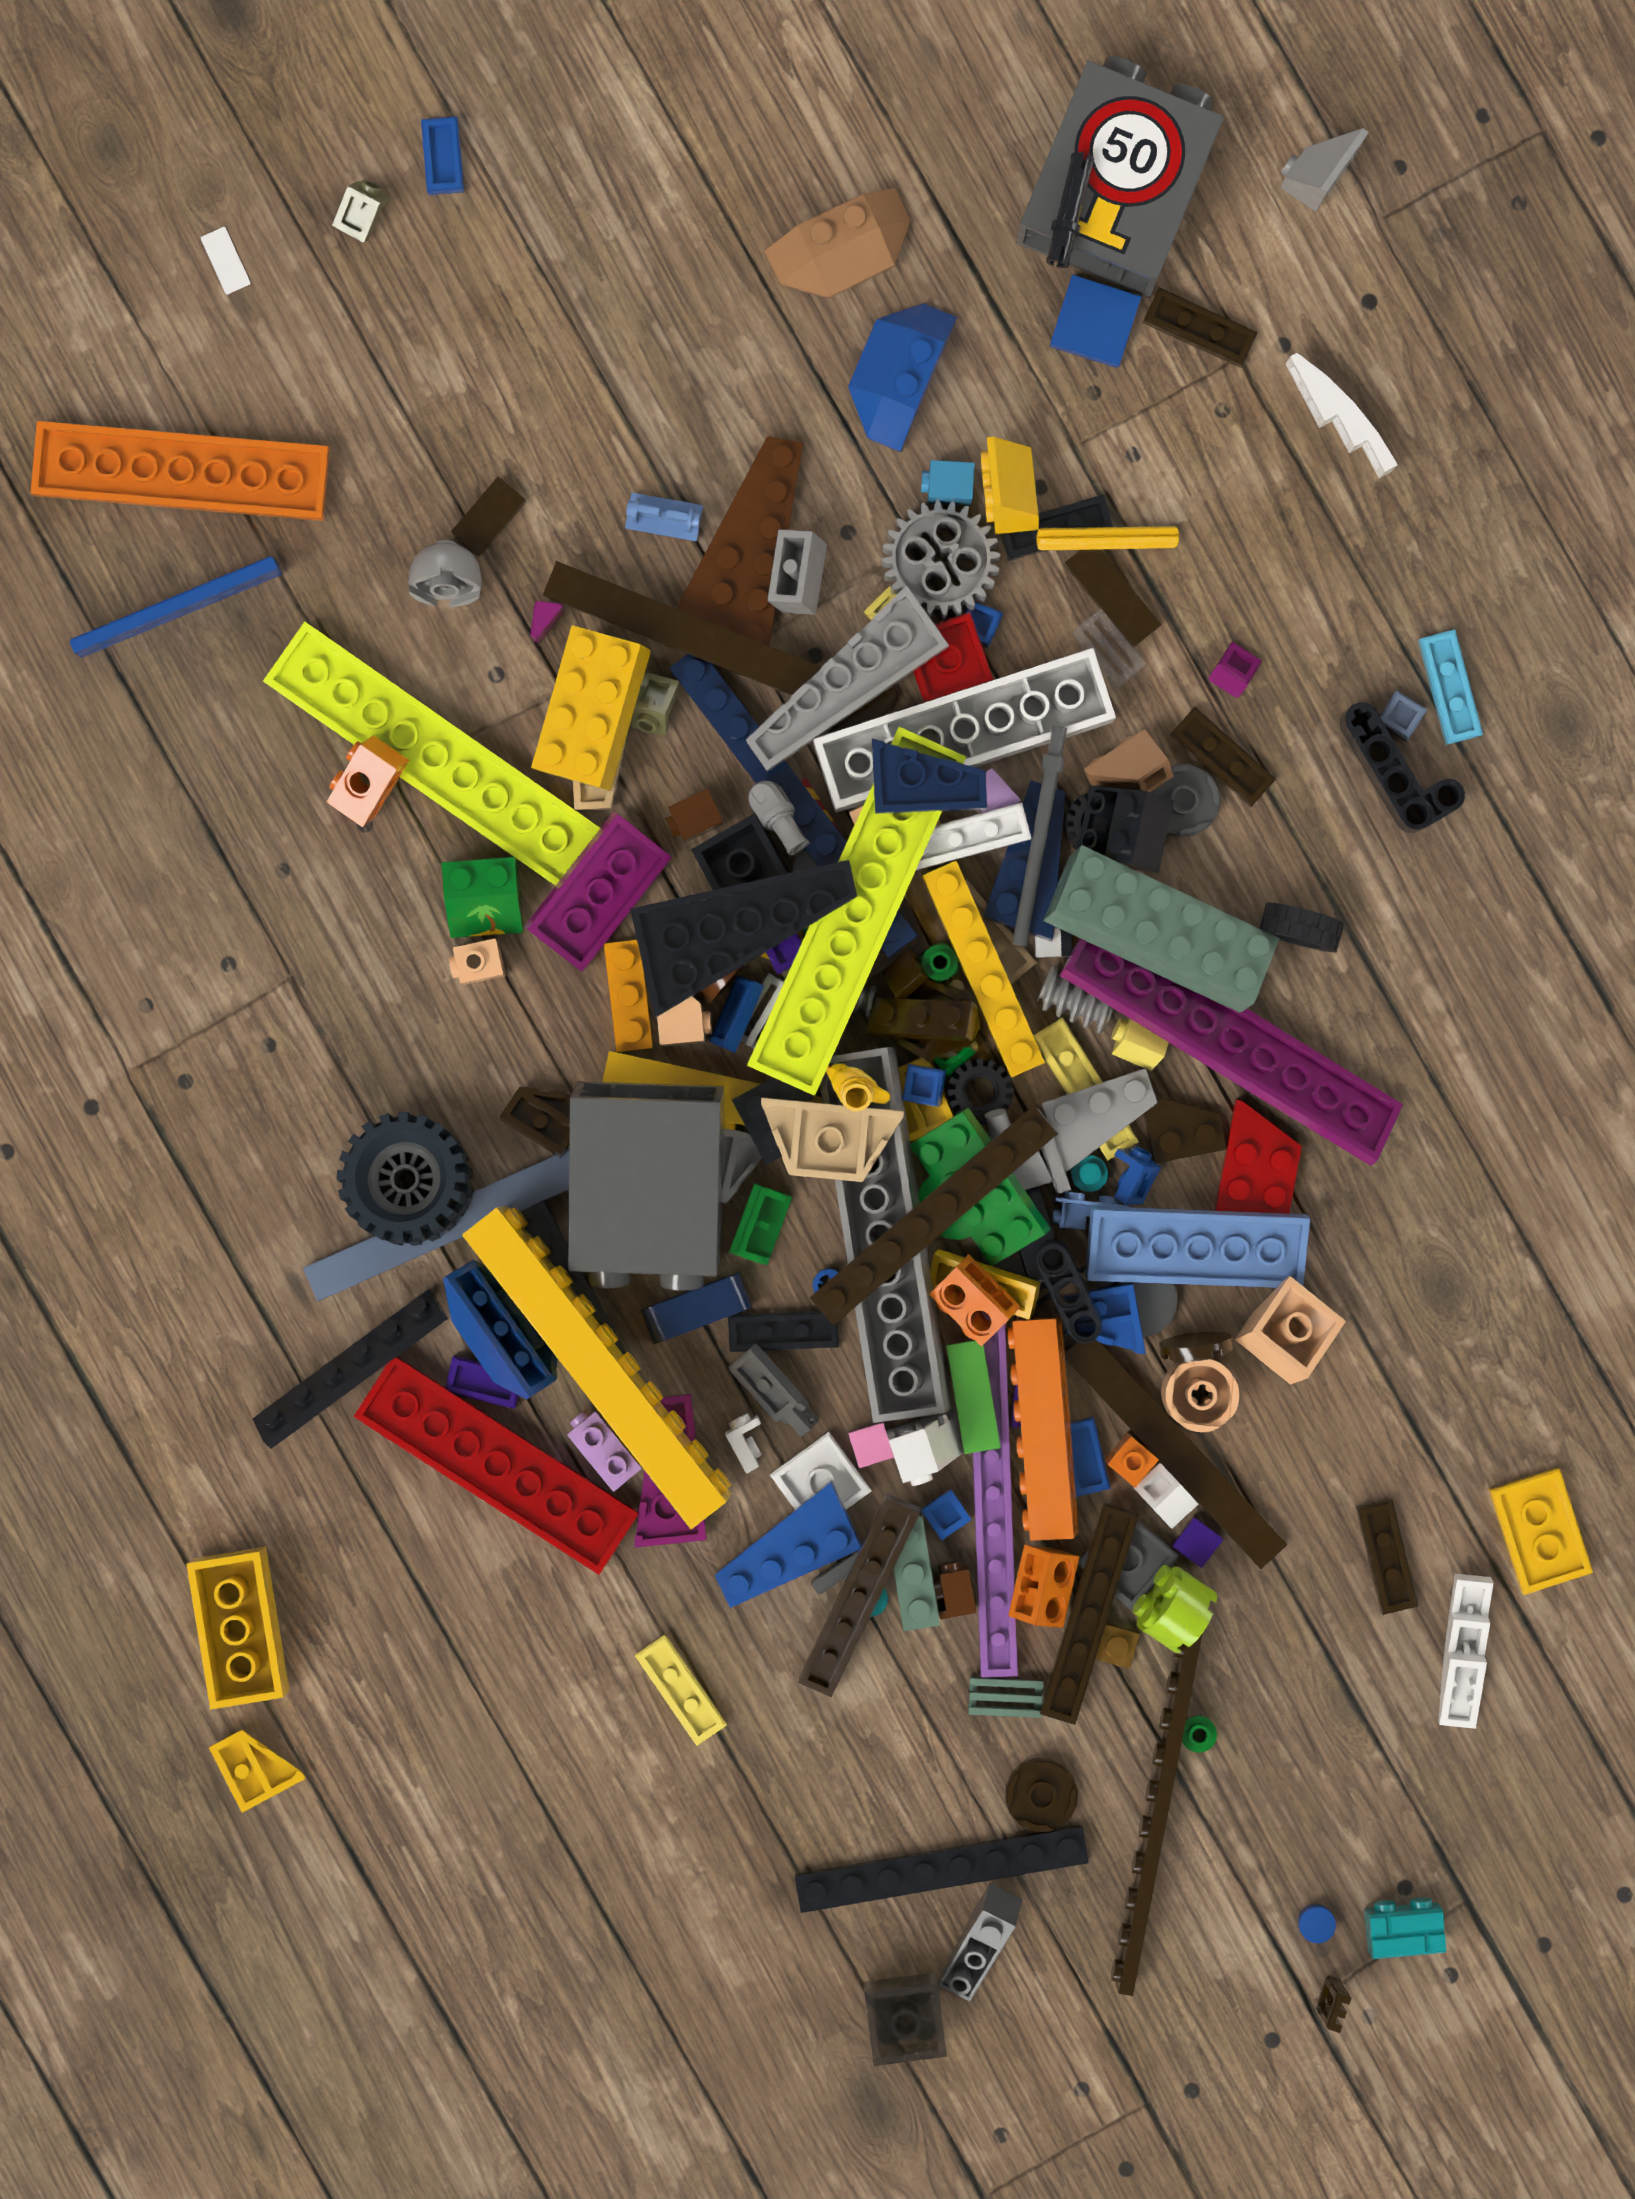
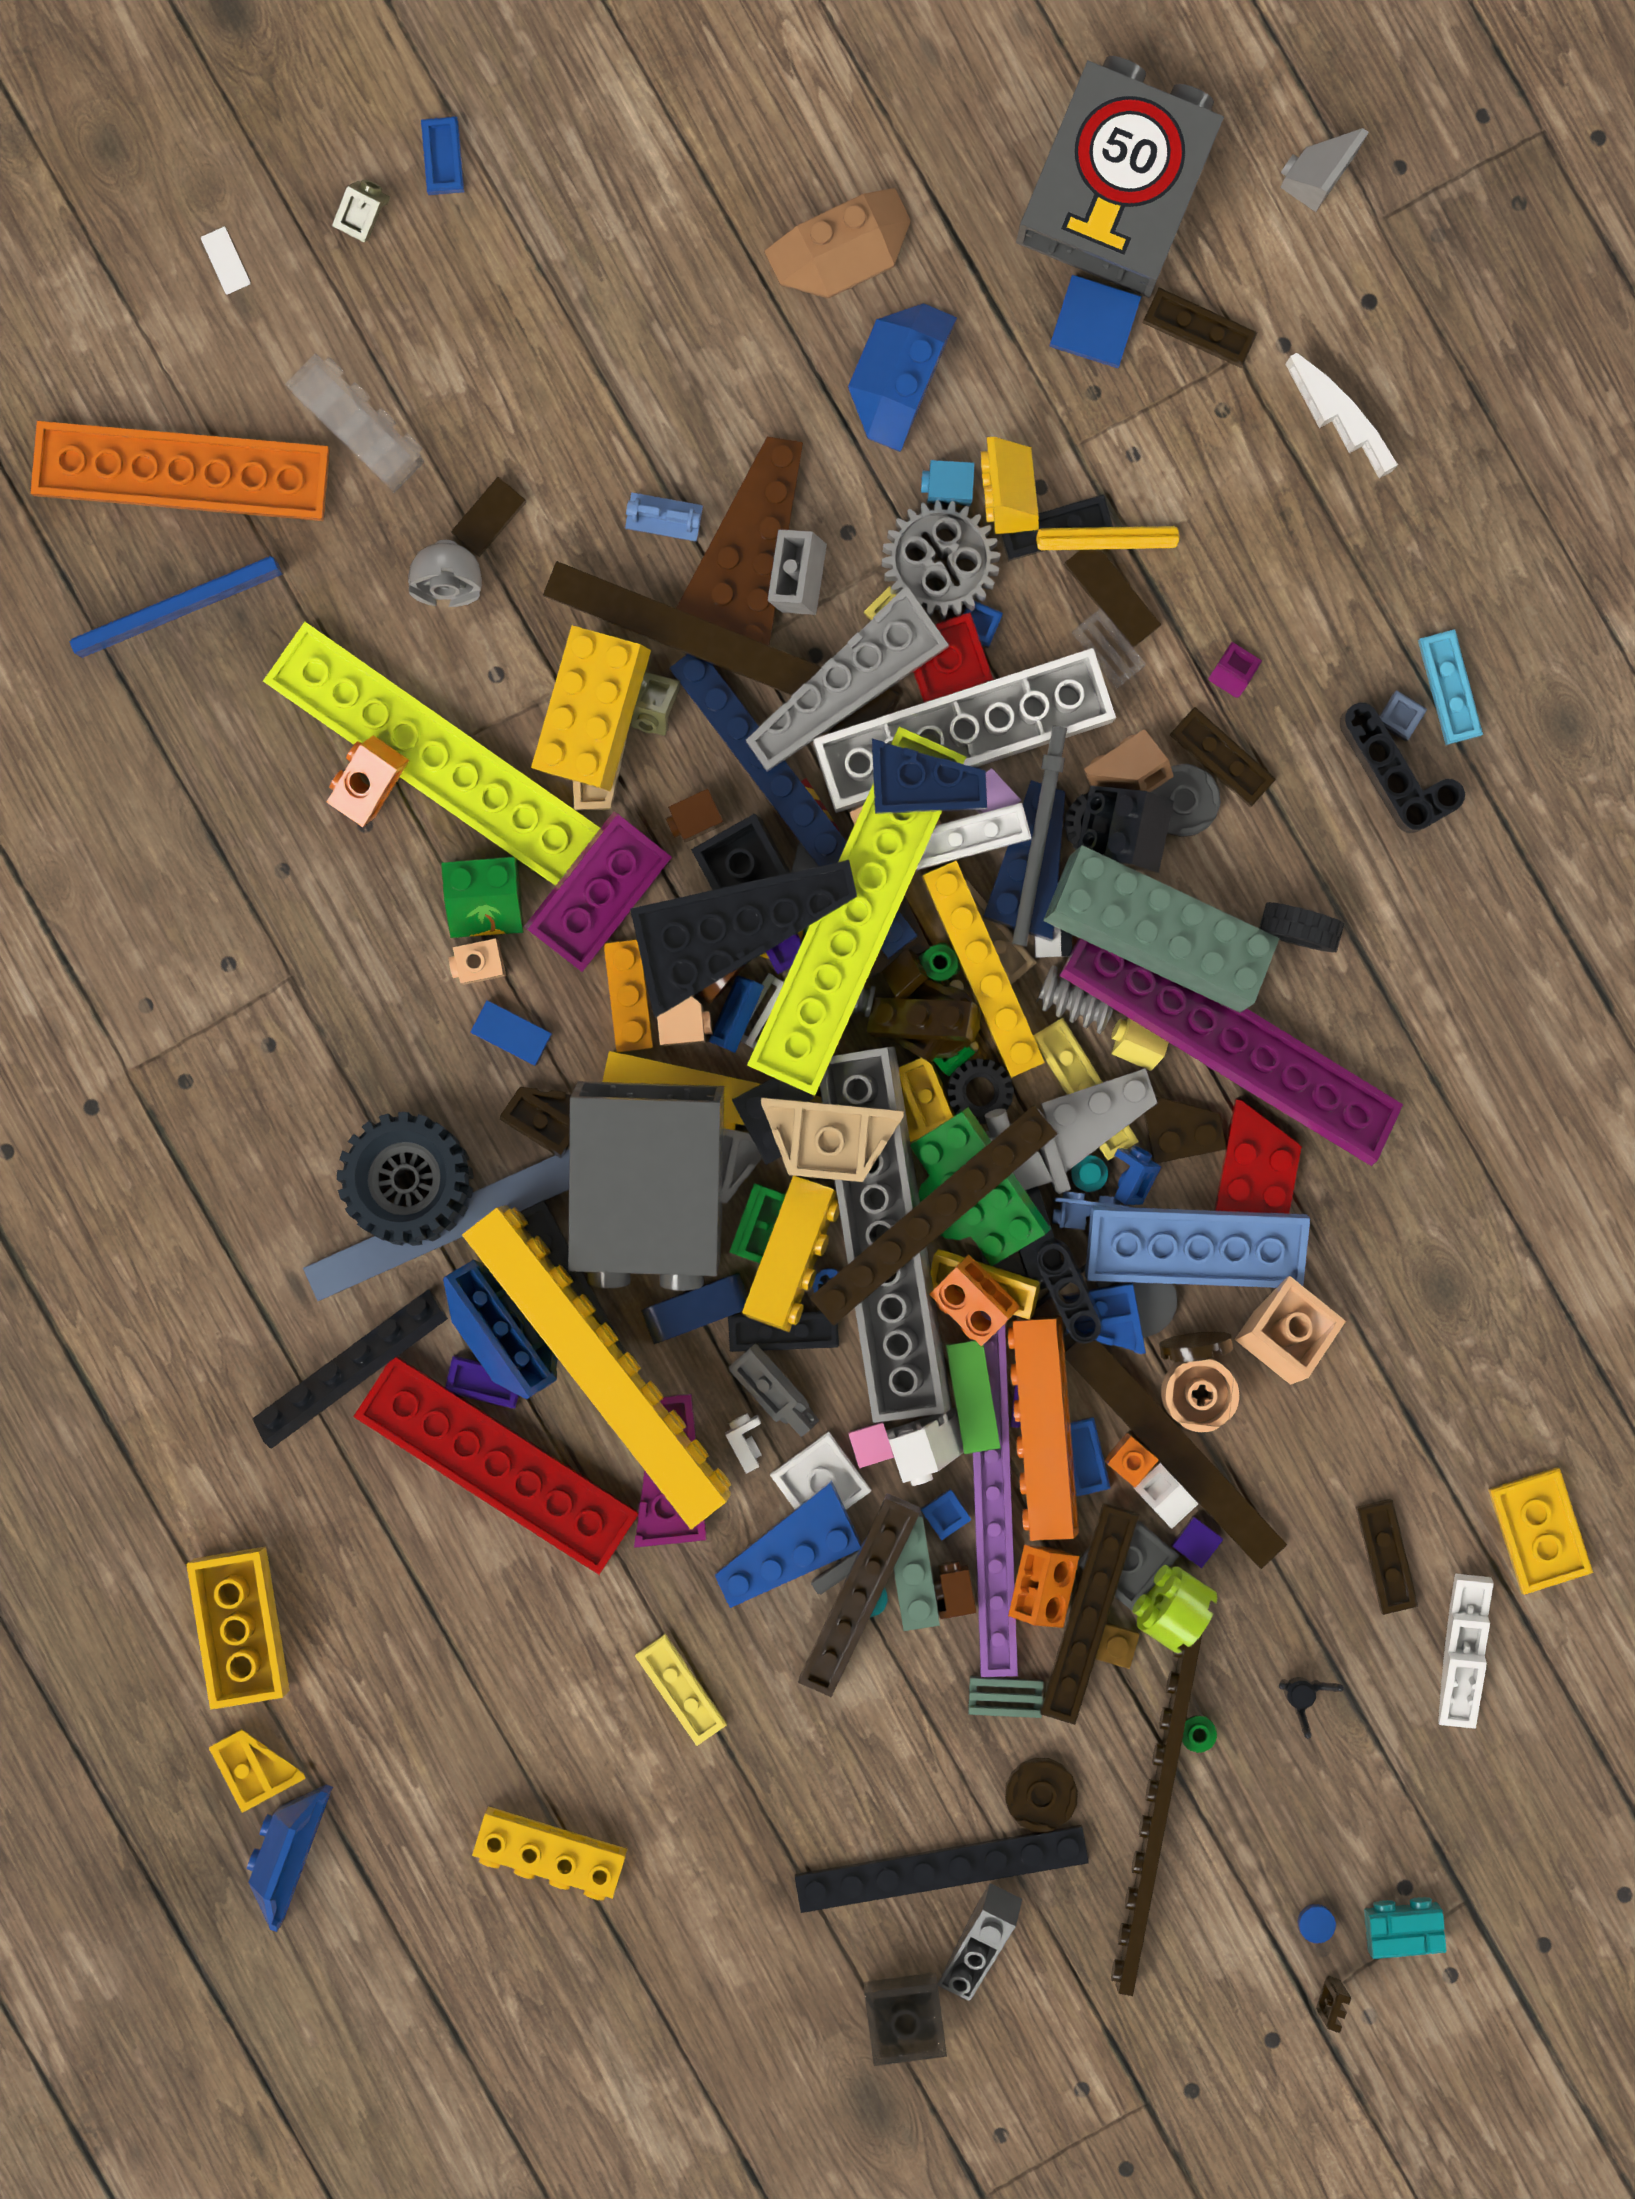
magenta slope [530,601,565,643] -> none
lavender brick [567,1409,643,1492] -> none
light grey arm [748,781,809,855] -> none
yellow animal [826,1063,890,1111] -> none
blue tile [902,1064,947,1107] -> none
black pin [1046,152,1095,268] -> none
none -> blue wedge [247,1784,333,1932]
none -> clear brick [285,353,424,493]
none -> blue tile [470,1000,552,1066]
none -> yellow brick [472,1806,627,1900]
none -> yellow brick [742,1176,840,1332]
none -> black plant [1279,1677,1344,1739]

